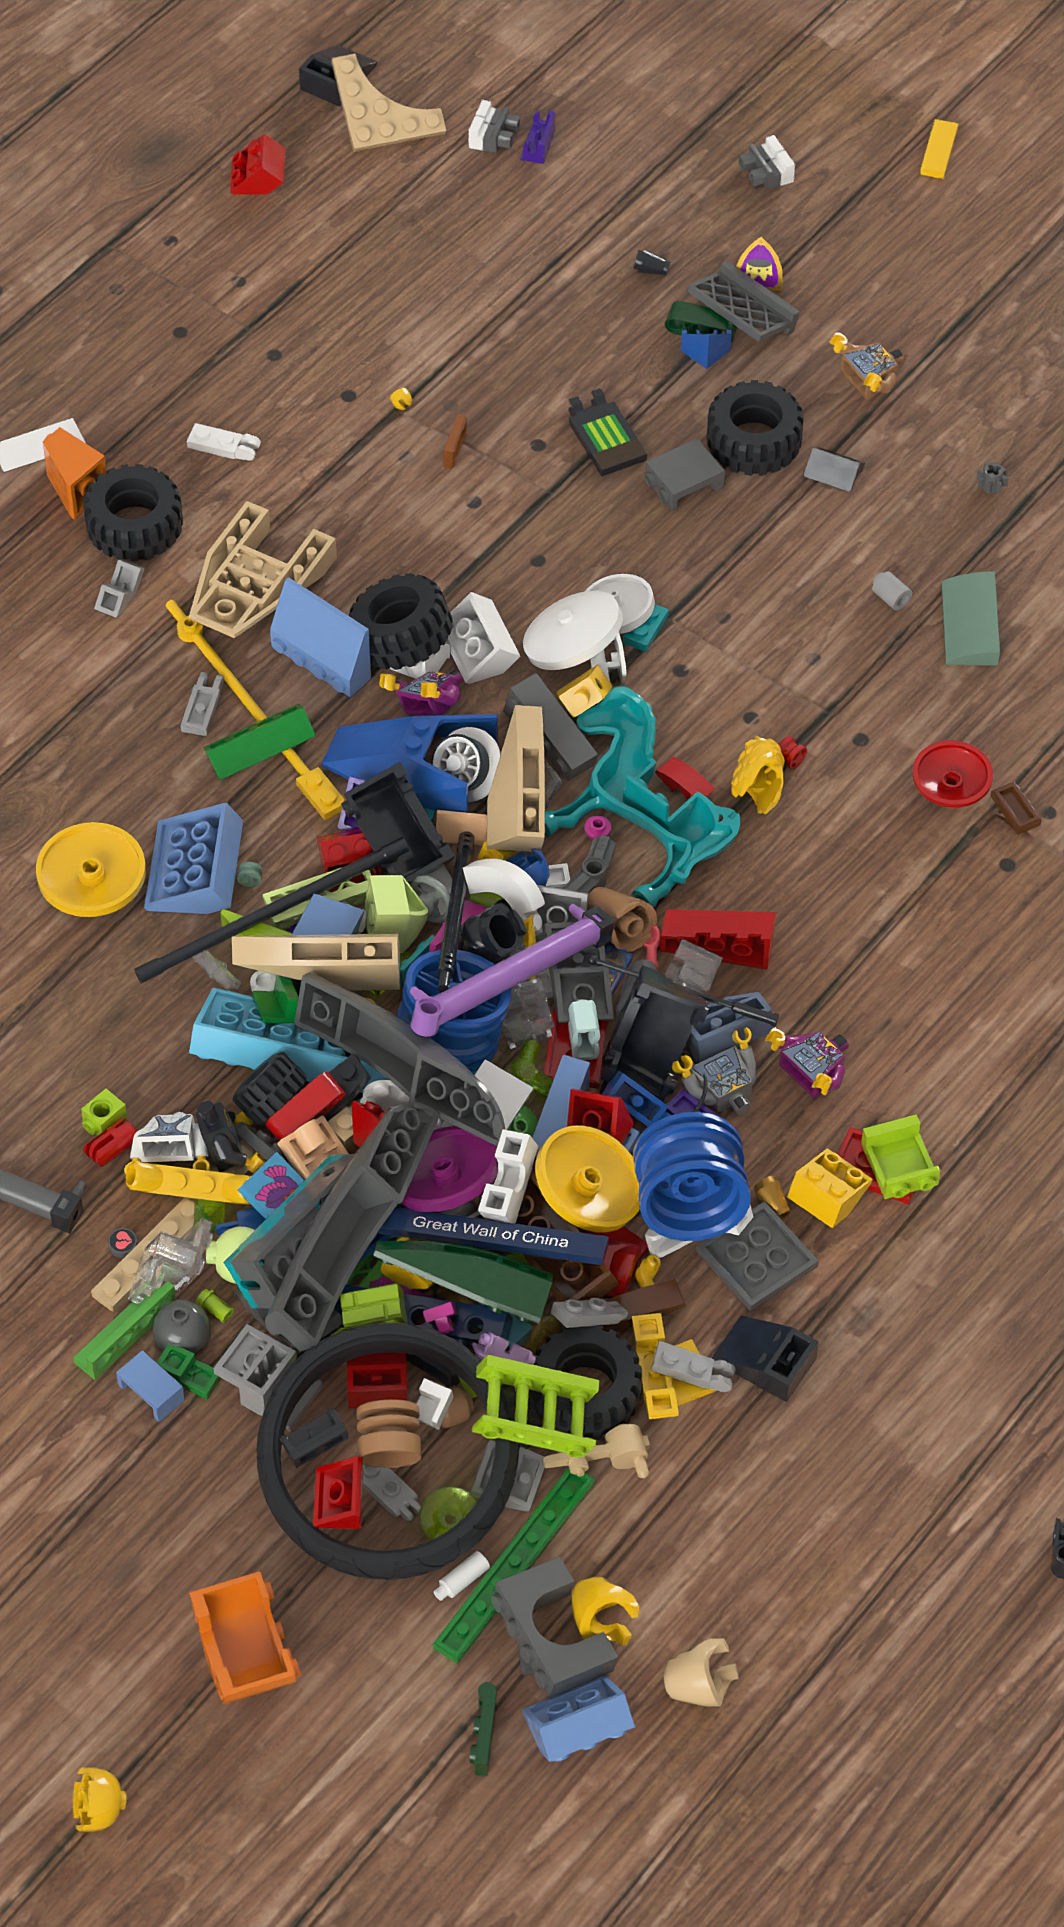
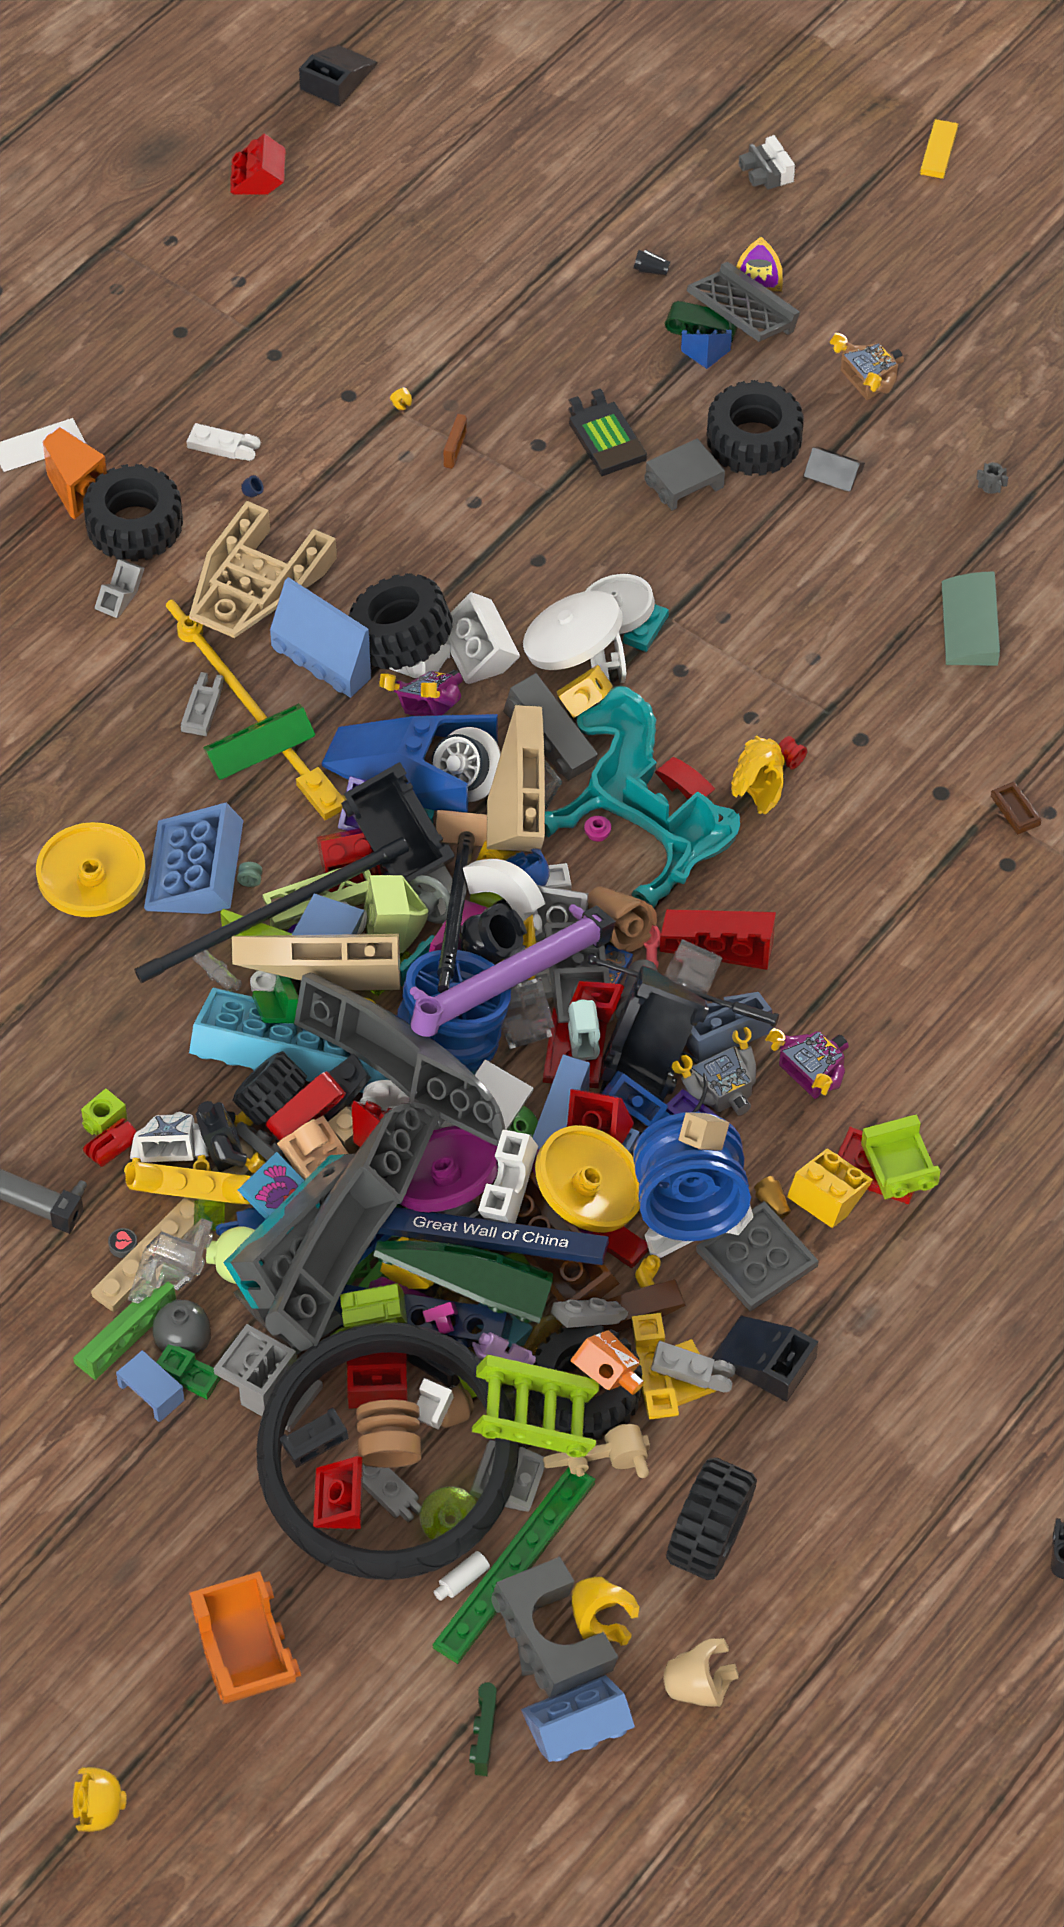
lime pin [196,1289,235,1324] -> none
tan plate [331,54,446,152] -> none
dark grey hips [469,100,520,153] -> none
clear neon green arm [511,1039,553,1097] -> none
dark purple hinge [521,111,555,164] -> none
dark grey piece [562,835,616,894] -> none
red slope [603,1240,642,1299] -> none
light grey brick [872,571,913,611] -> none
red dish [912,740,993,808] -> none
none -> dark blue hinge [241,475,264,497]
none -> red slope [570,981,624,1023]
none -> orange torso [570,1330,644,1395]
none -> black tyre [666,1457,757,1580]
none -> tan panel [679,1112,730,1150]

